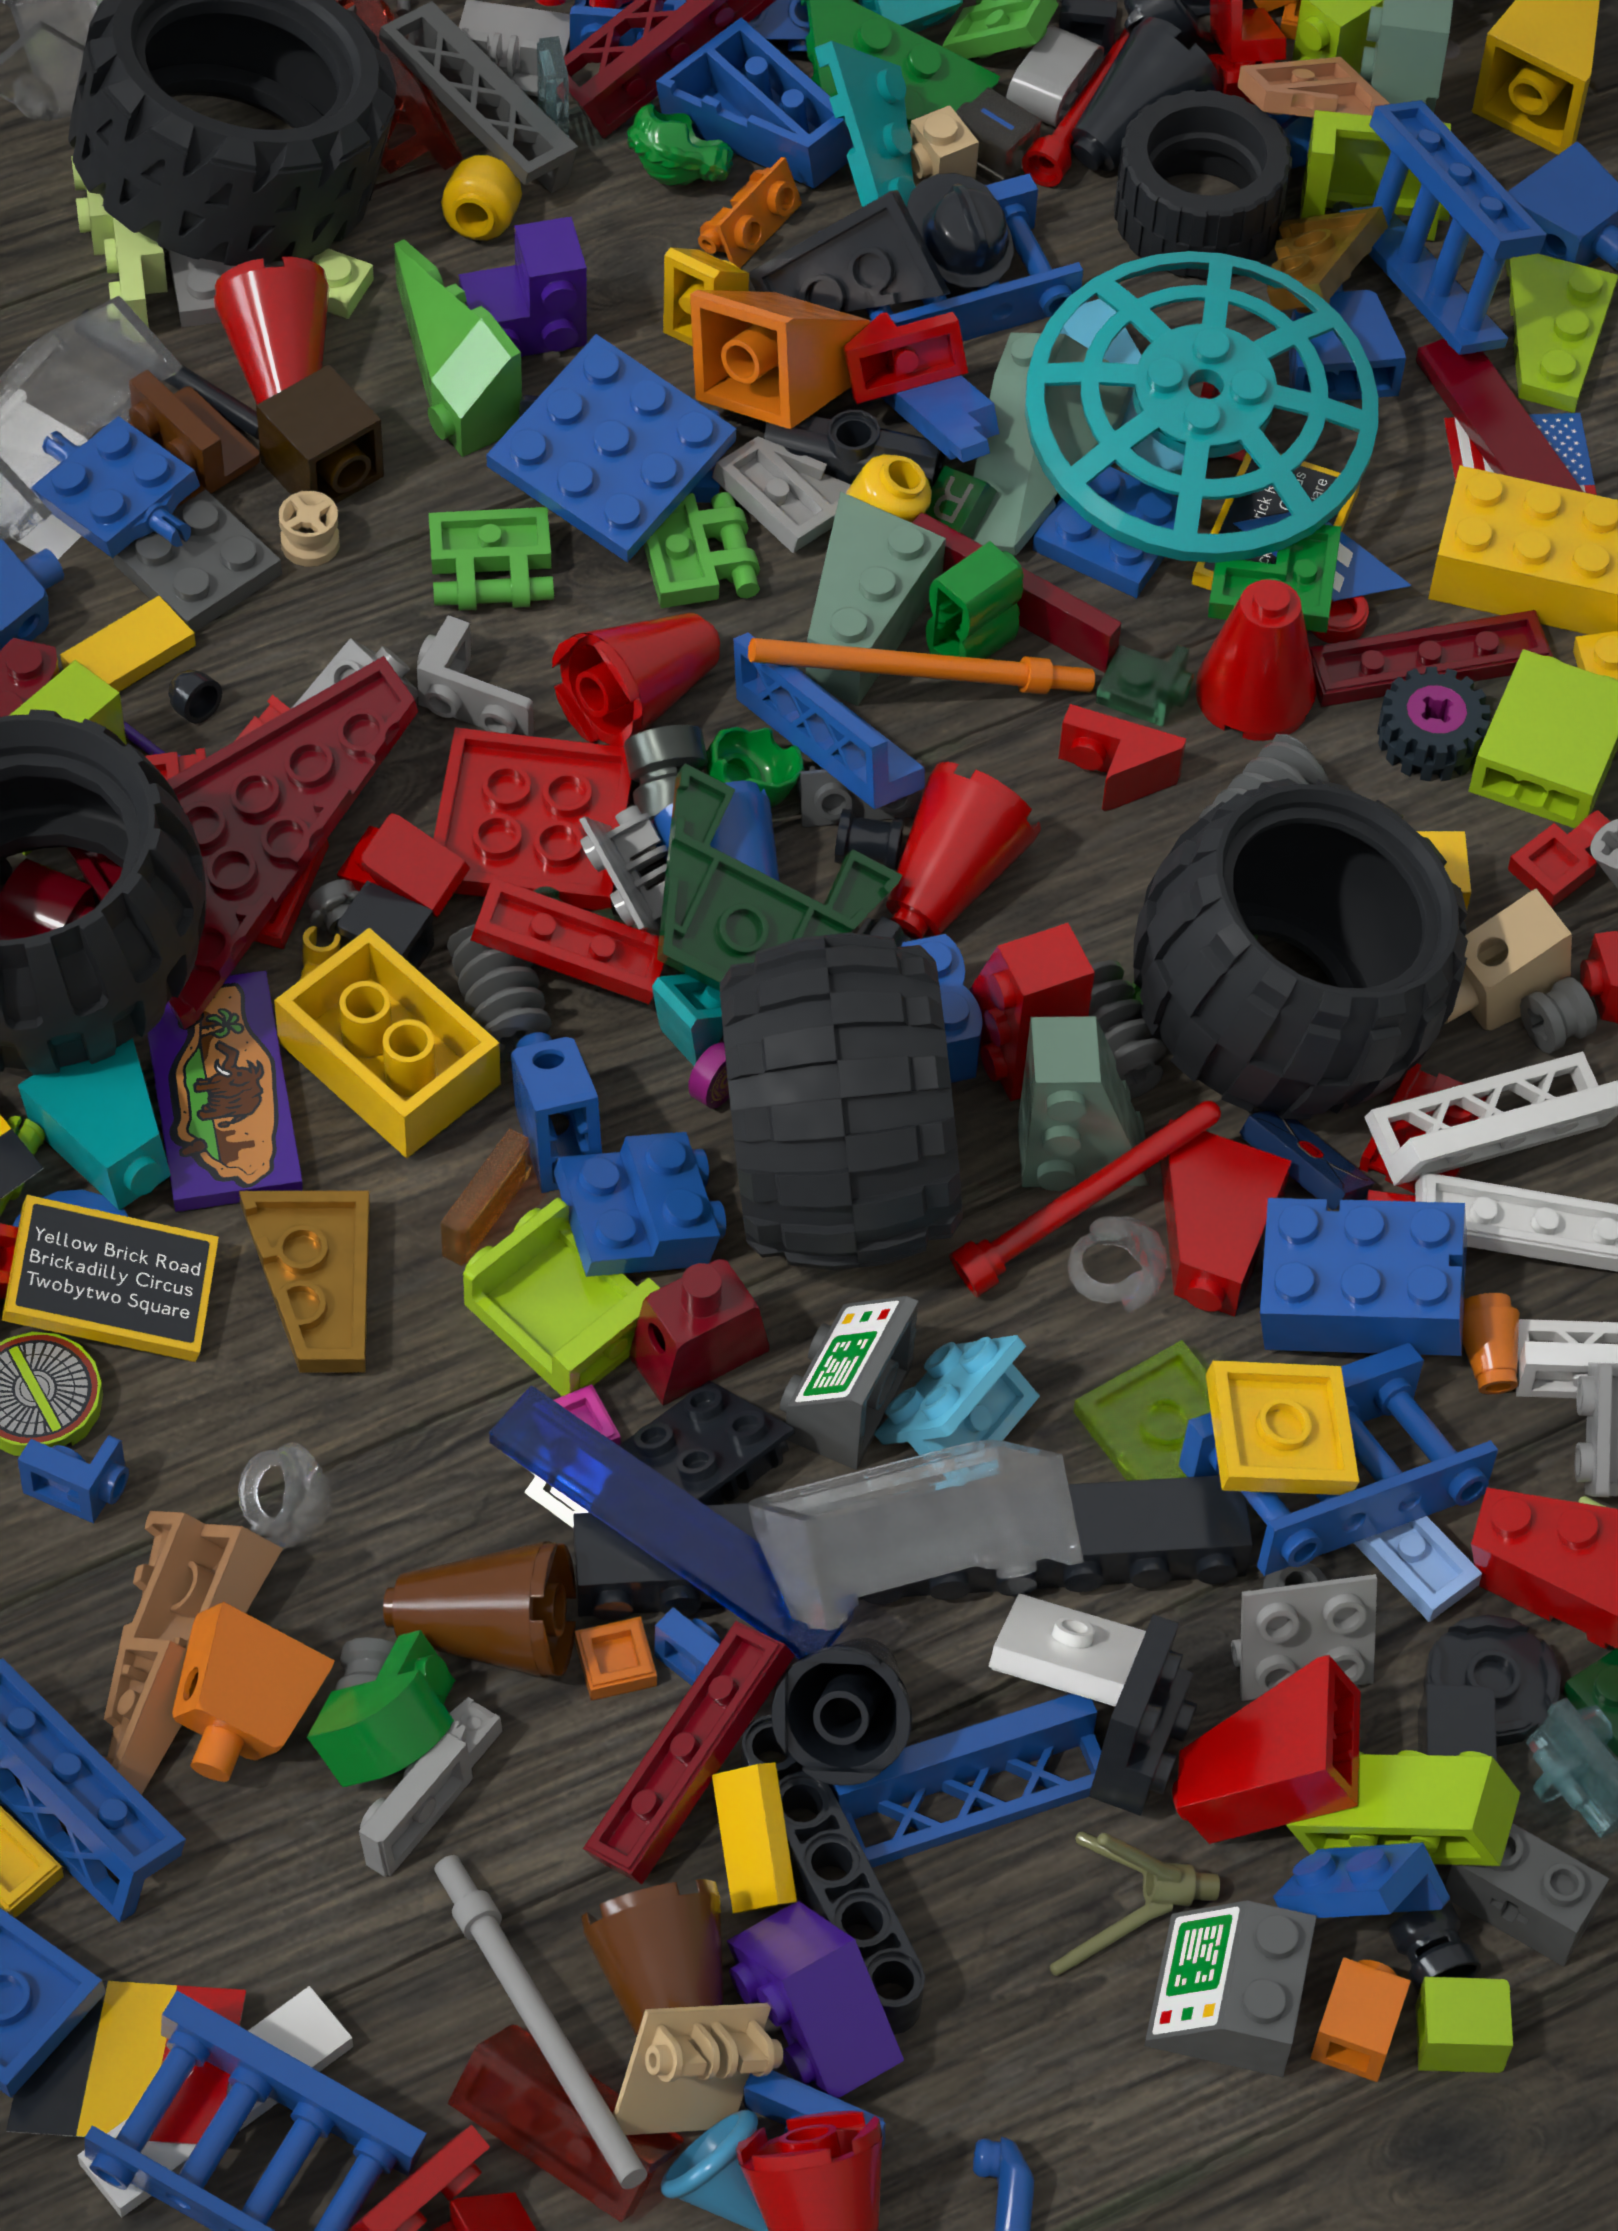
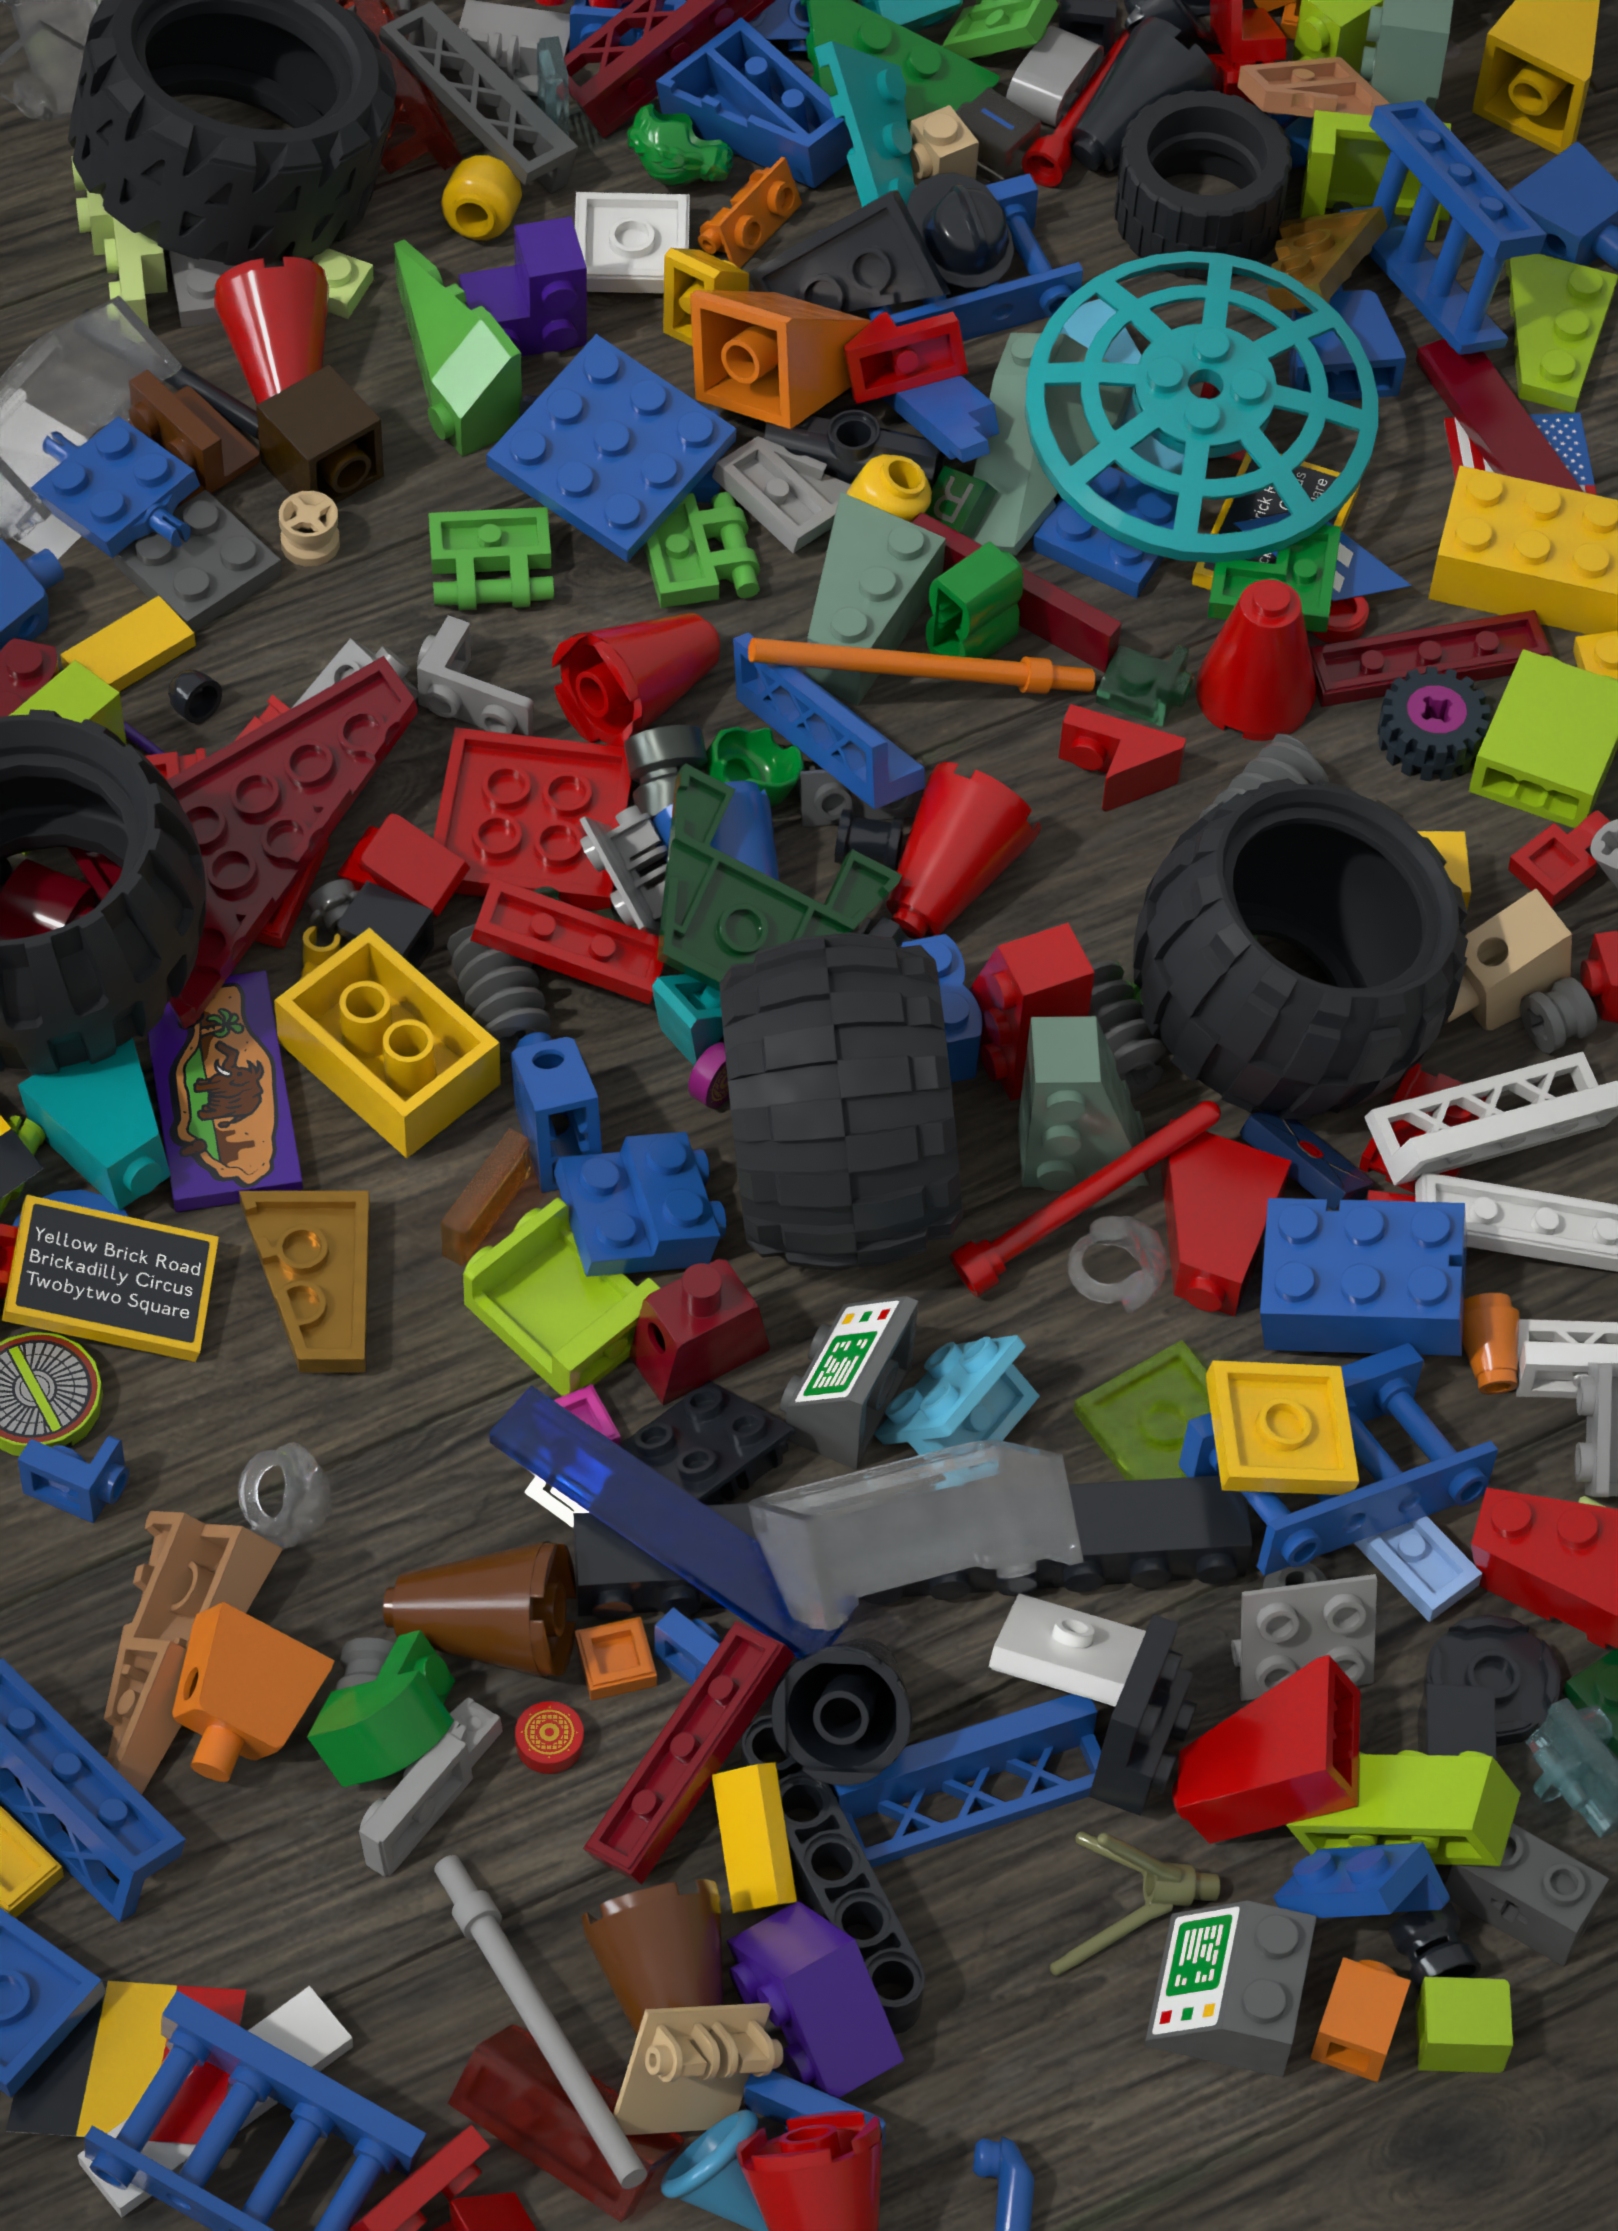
none -> red tile [515,1701,584,1774]
none -> white plate [575,192,690,293]

